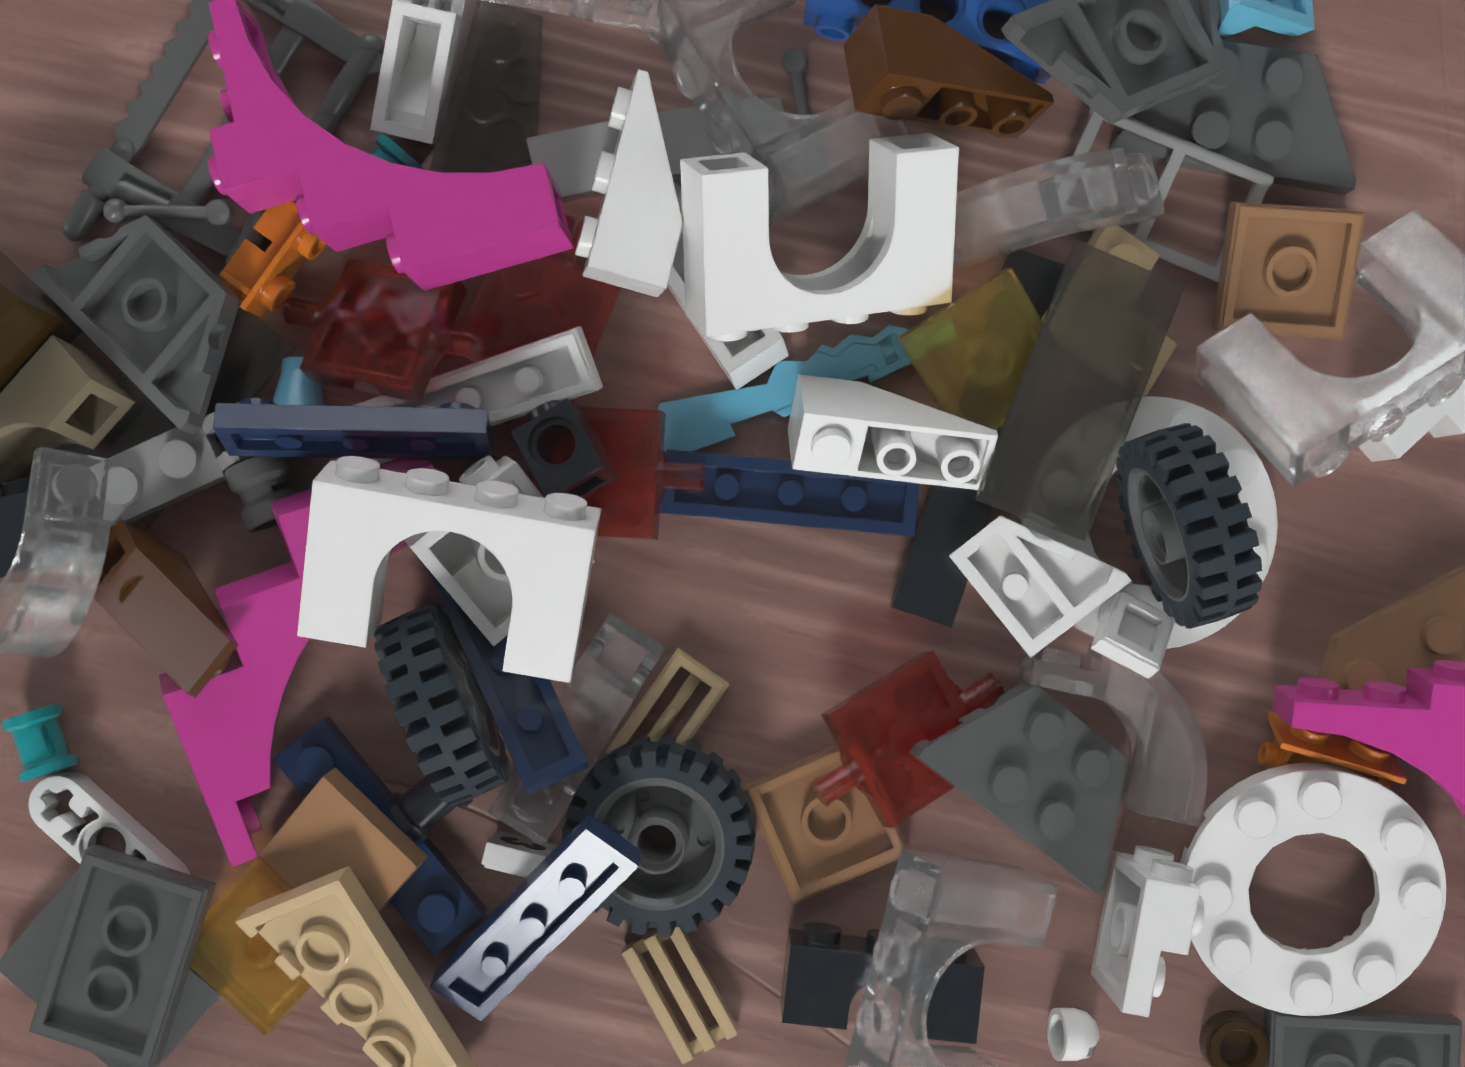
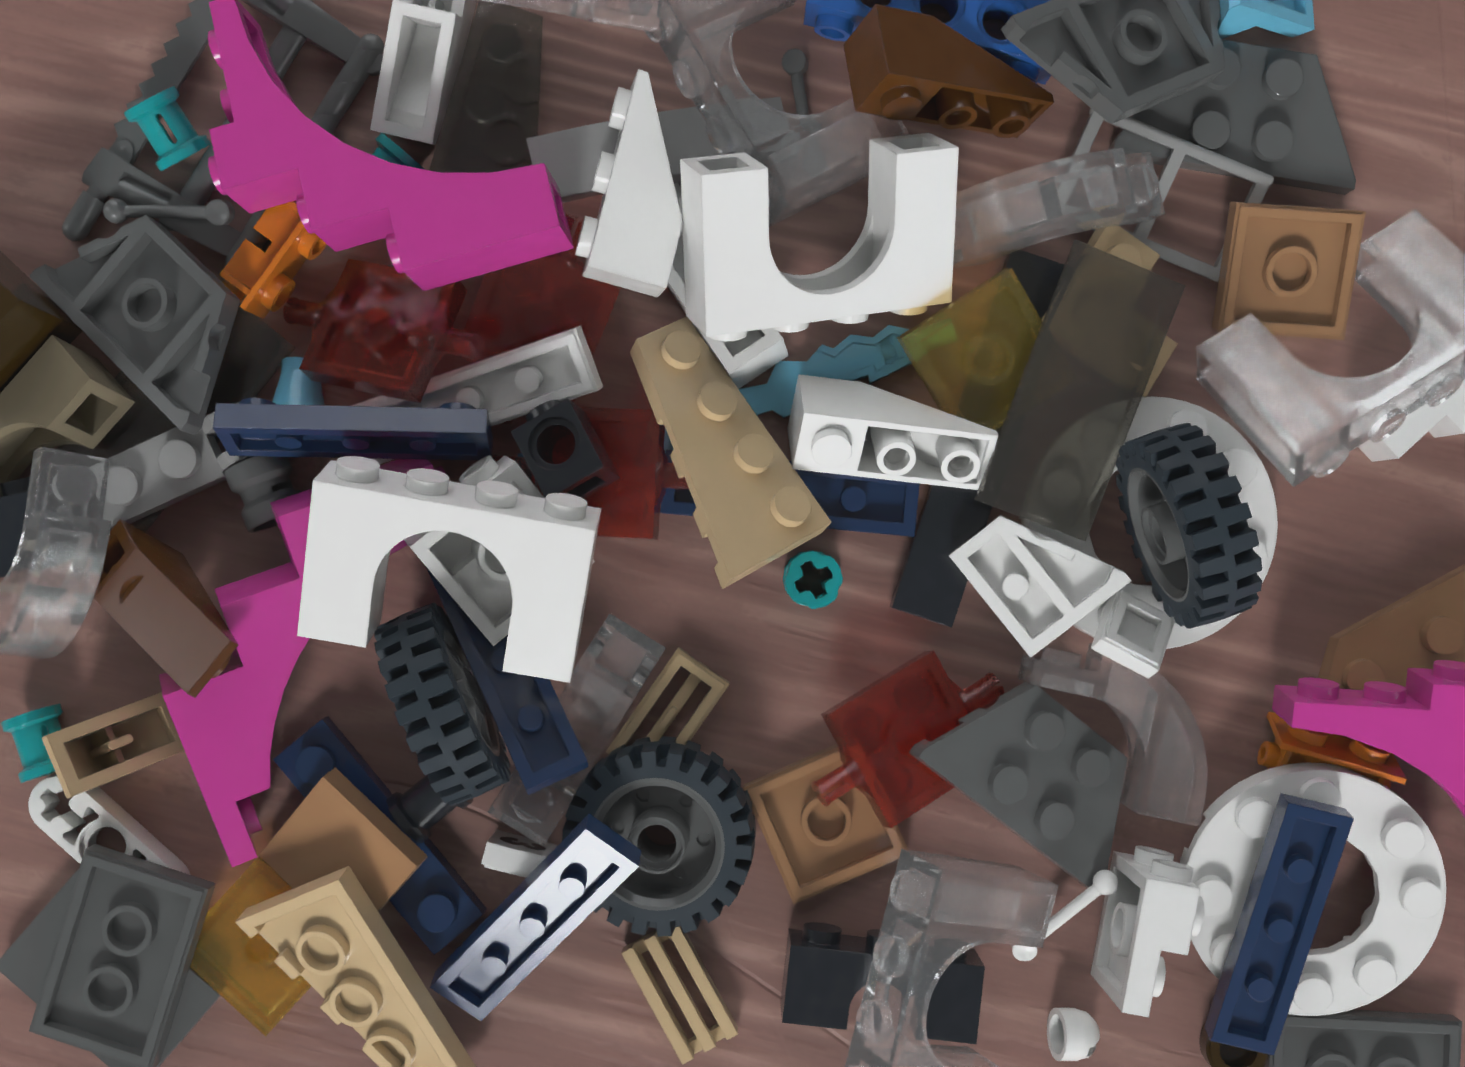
none -> tan slope [42,692,185,799]
none -> teal bush [123,86,211,172]
none -> tan wing [630,316,831,589]
none -> teal bush [783,550,843,609]
none -> white hinge [1011,870,1119,961]
none -> dark blue plate [1204,793,1354,1056]

